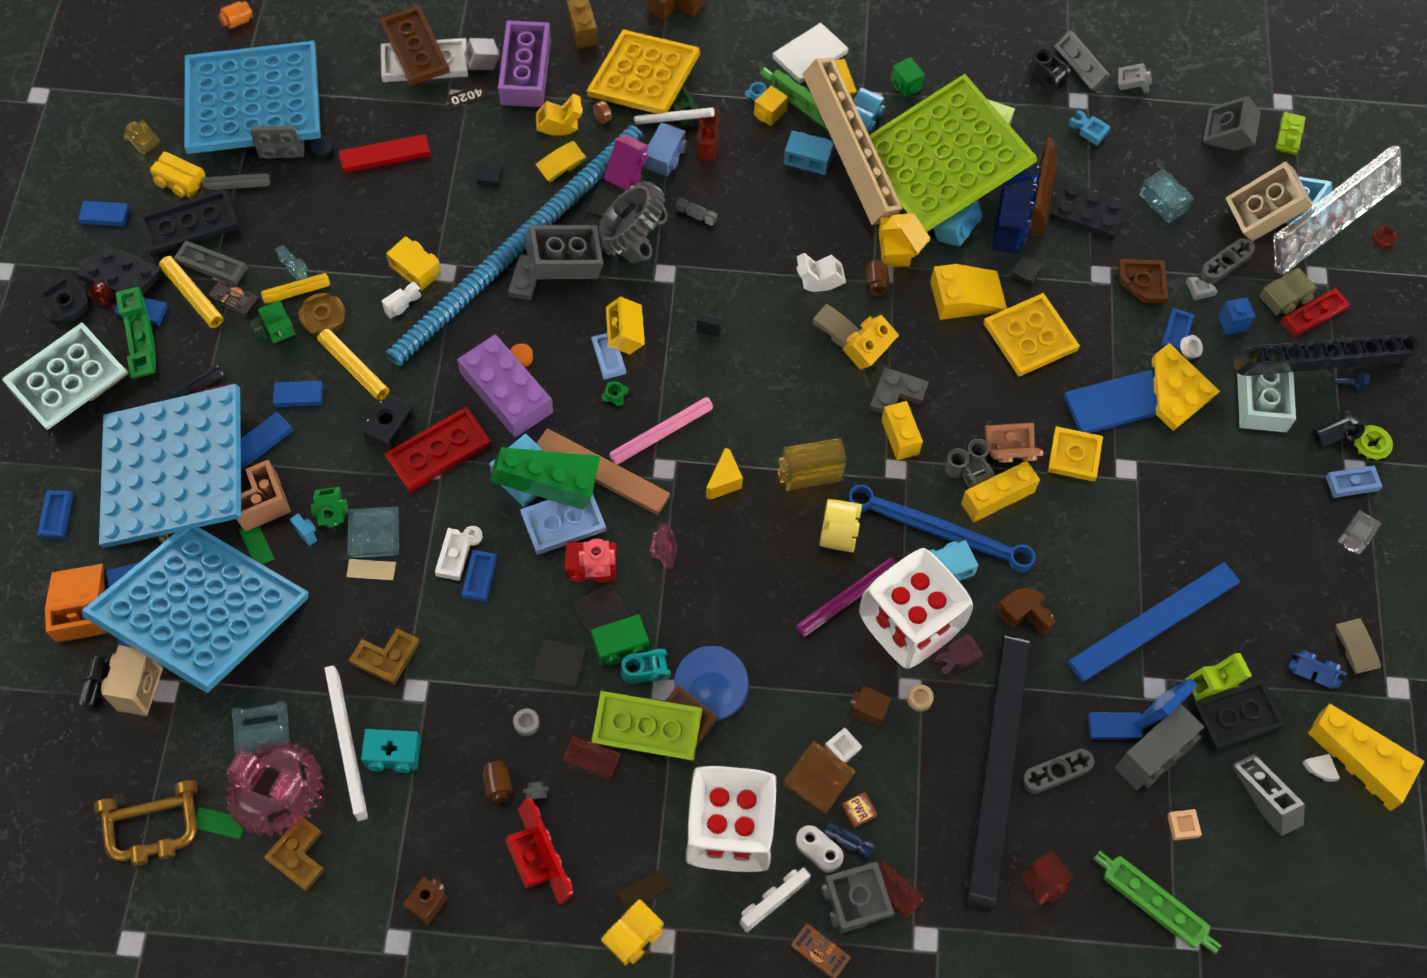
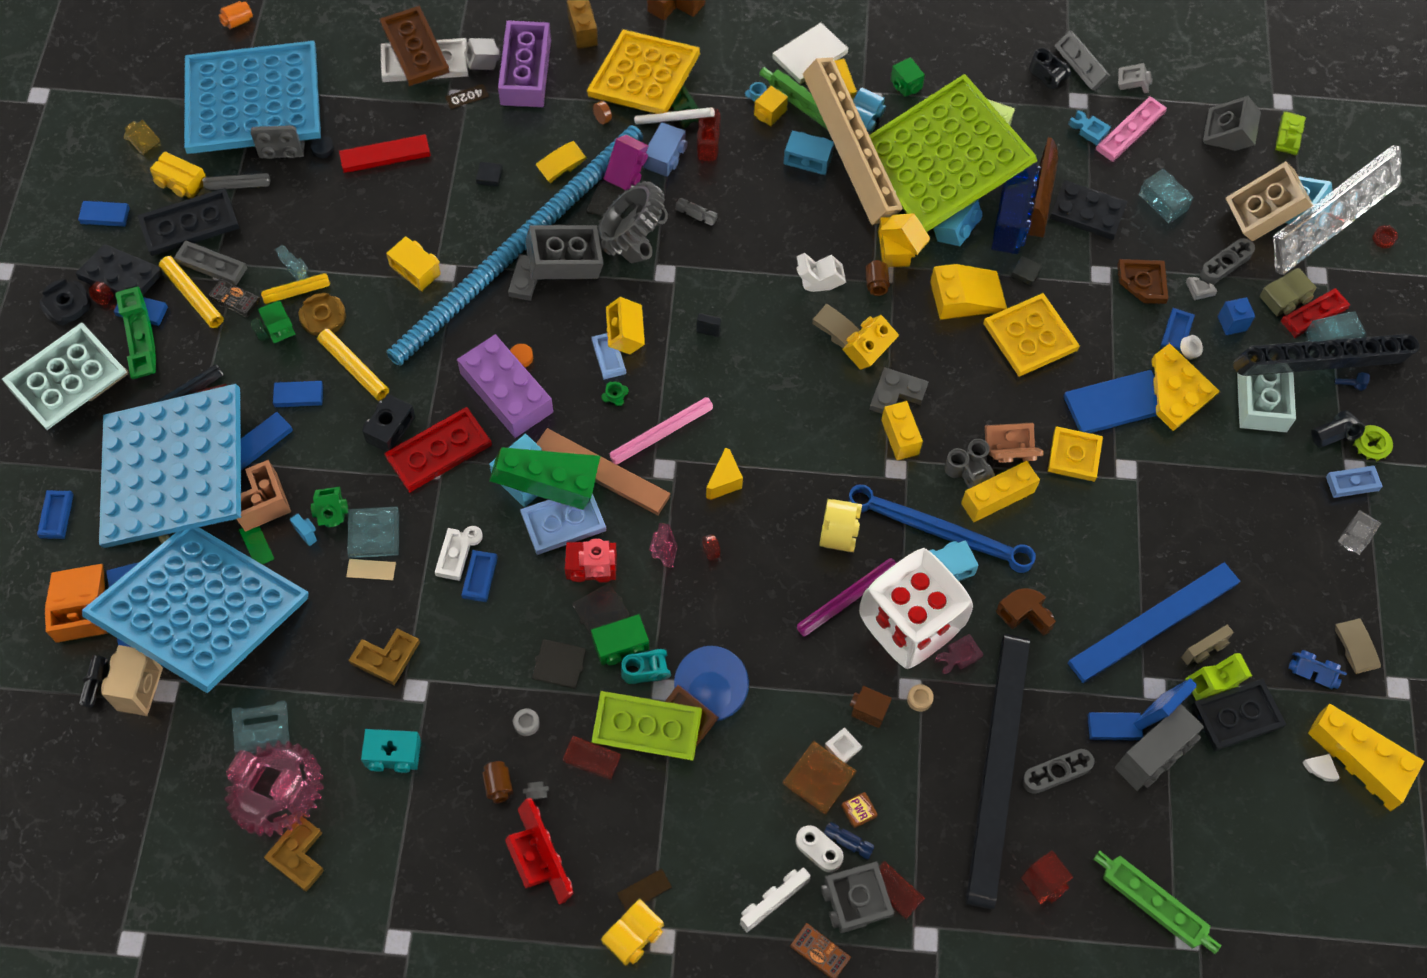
pearl gold bar [94,780,198,866] -> none
green sticker [196,807,247,839] -> none
white tile [325,666,368,821] -> none
white plate [382,282,422,319] -> none
reddish brown brick [403,877,448,925] -> none
yellow brick [536,94,583,136] -> none
white piece [686,766,776,872] -> none
clear yellow brick [778,438,846,491] -> none
light nougat tile [1167,809,1202,841] -> none
dark grey slope [1233,754,1305,836] -> none
none -> clear red tile [702,534,720,560]
none -> bright pink tile [1096,96,1167,162]
none -> dark tan plate [1181,624,1234,665]
none -> clear light blue brick [1305,311,1366,341]

